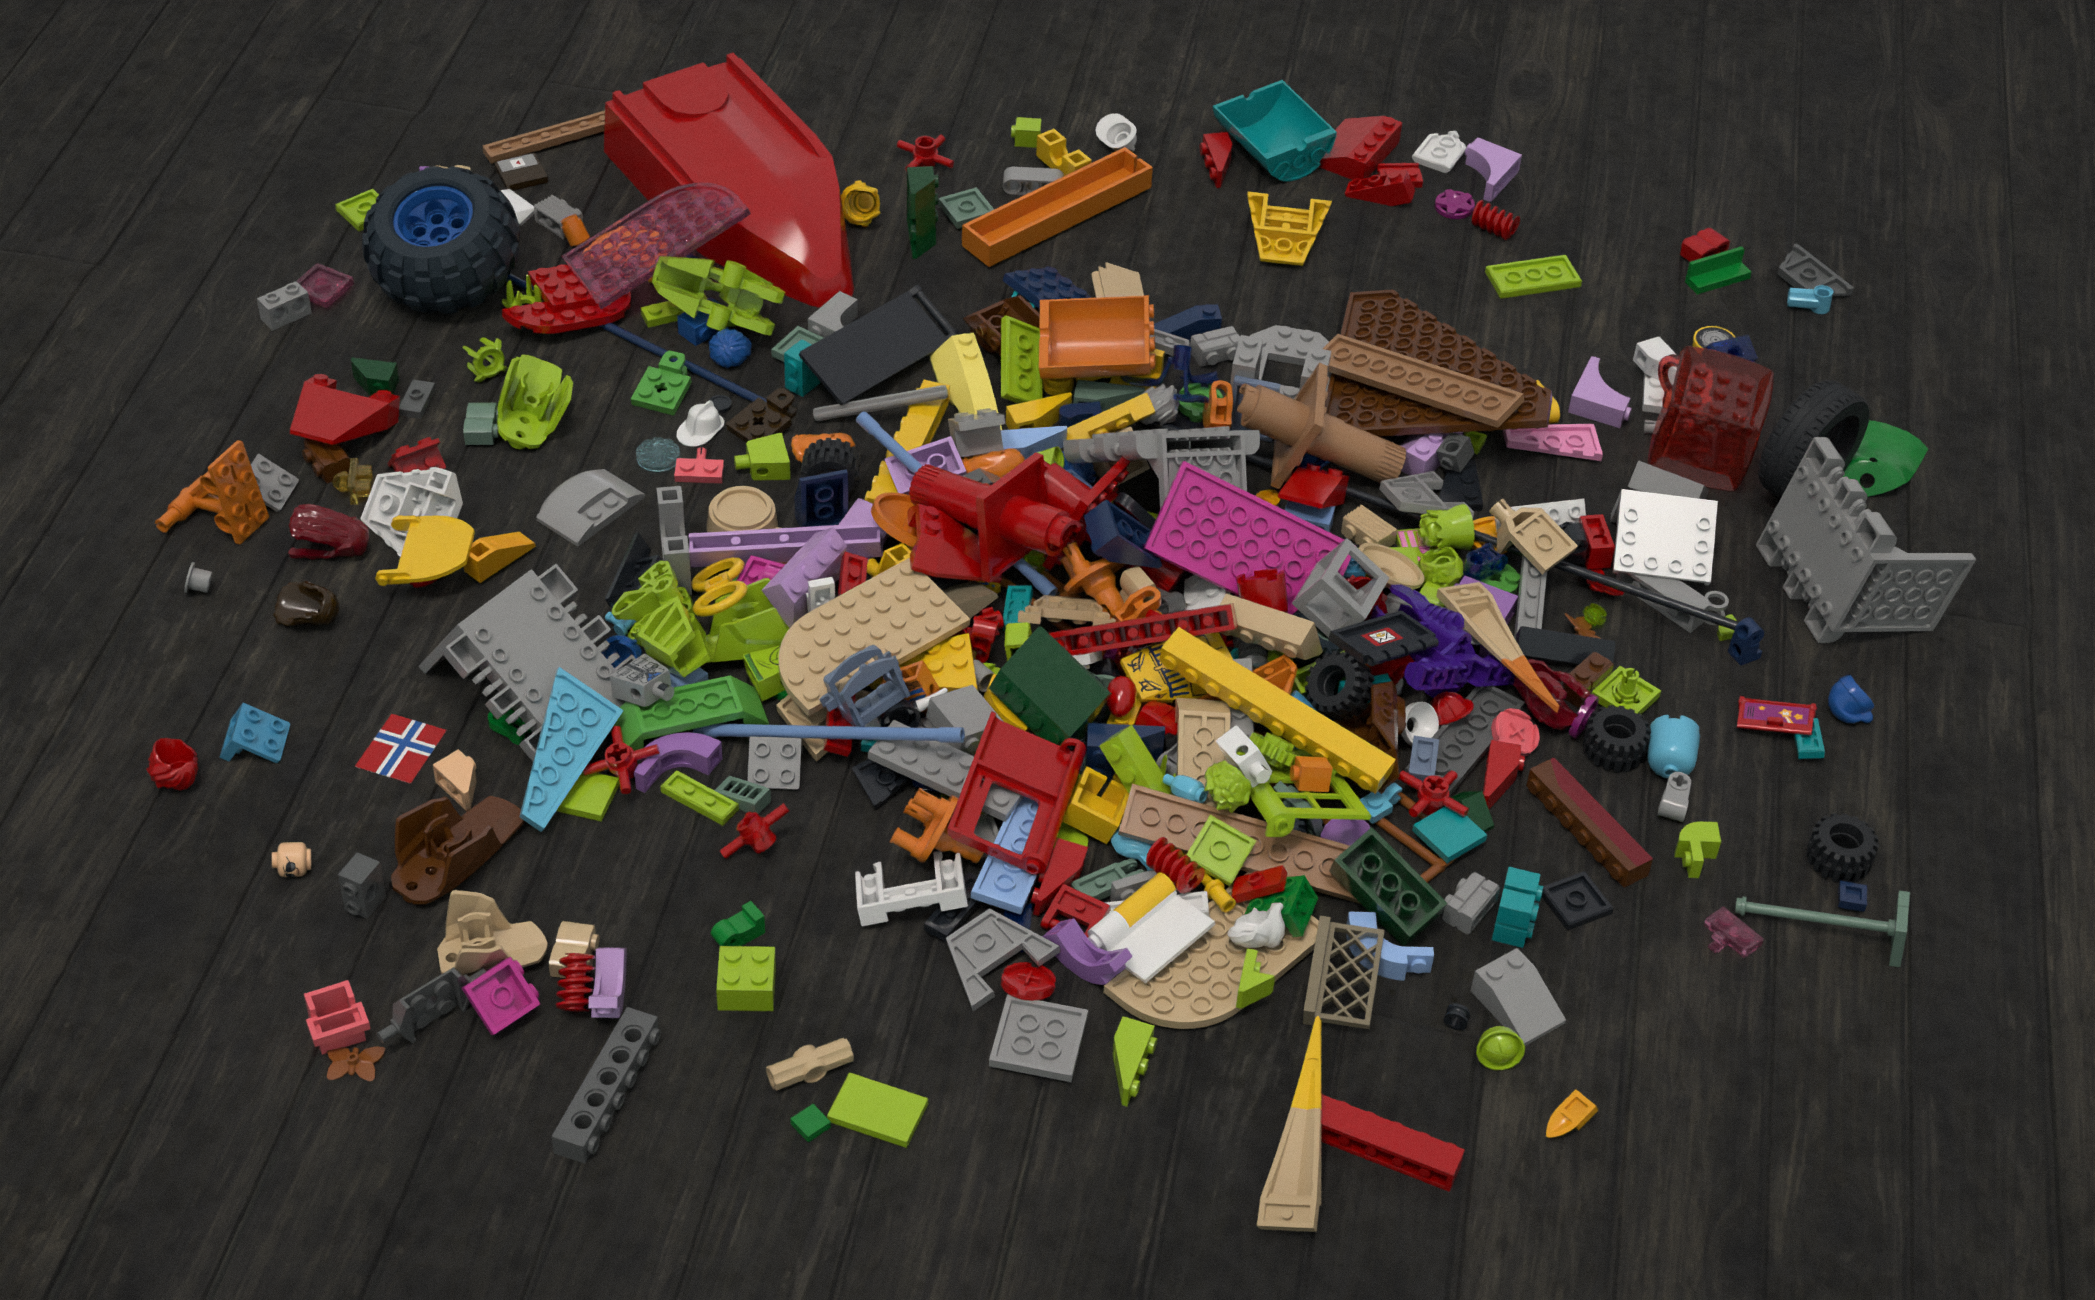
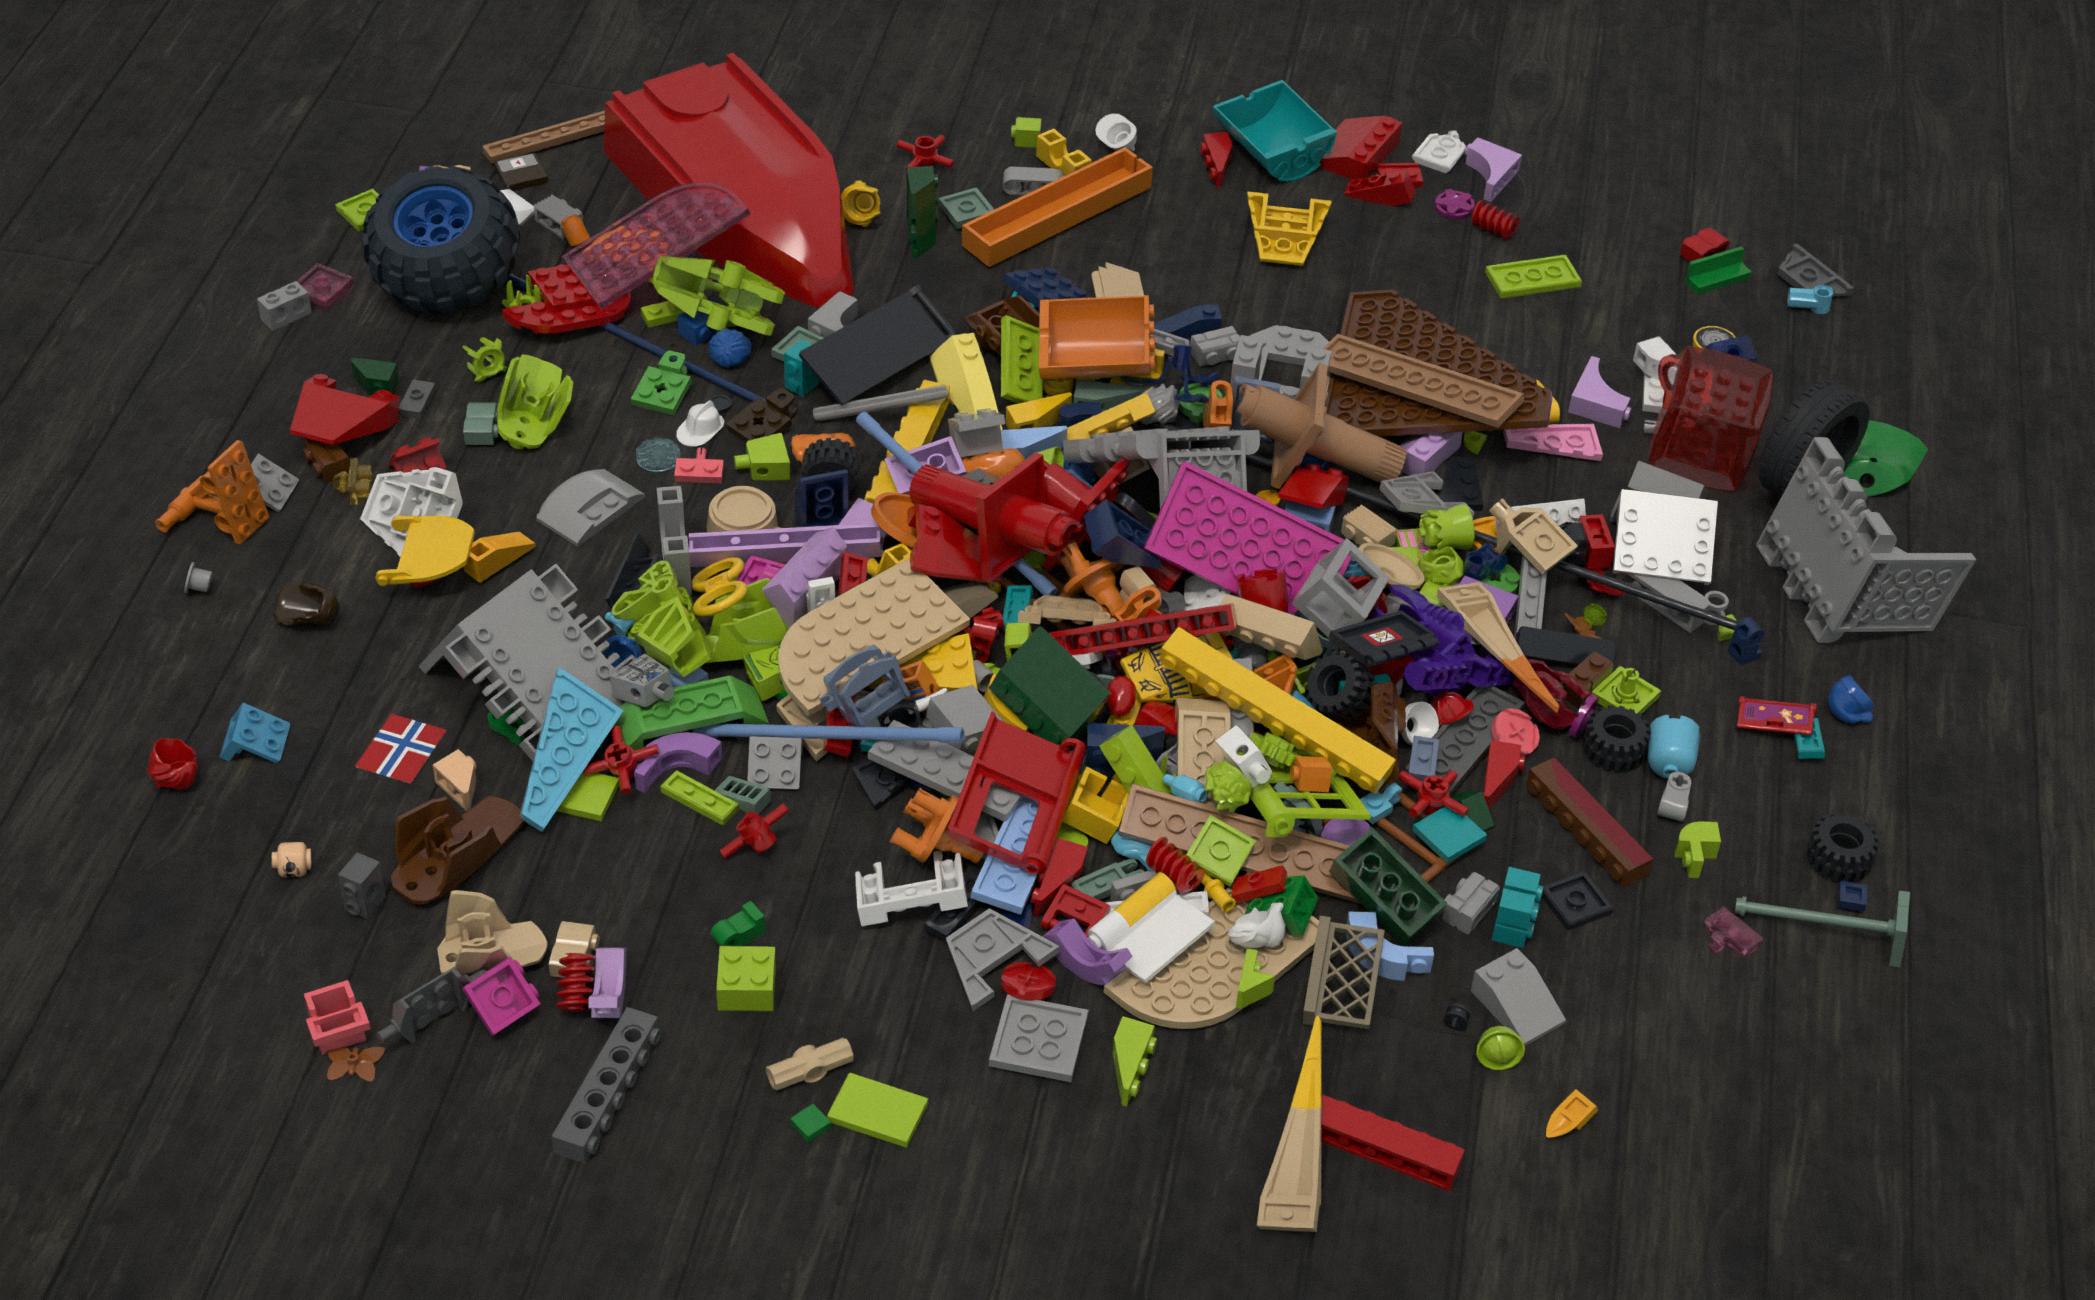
dark red hair [288,504,369,560] -> none
dark grey brick [1436,432,1474,472] -> none

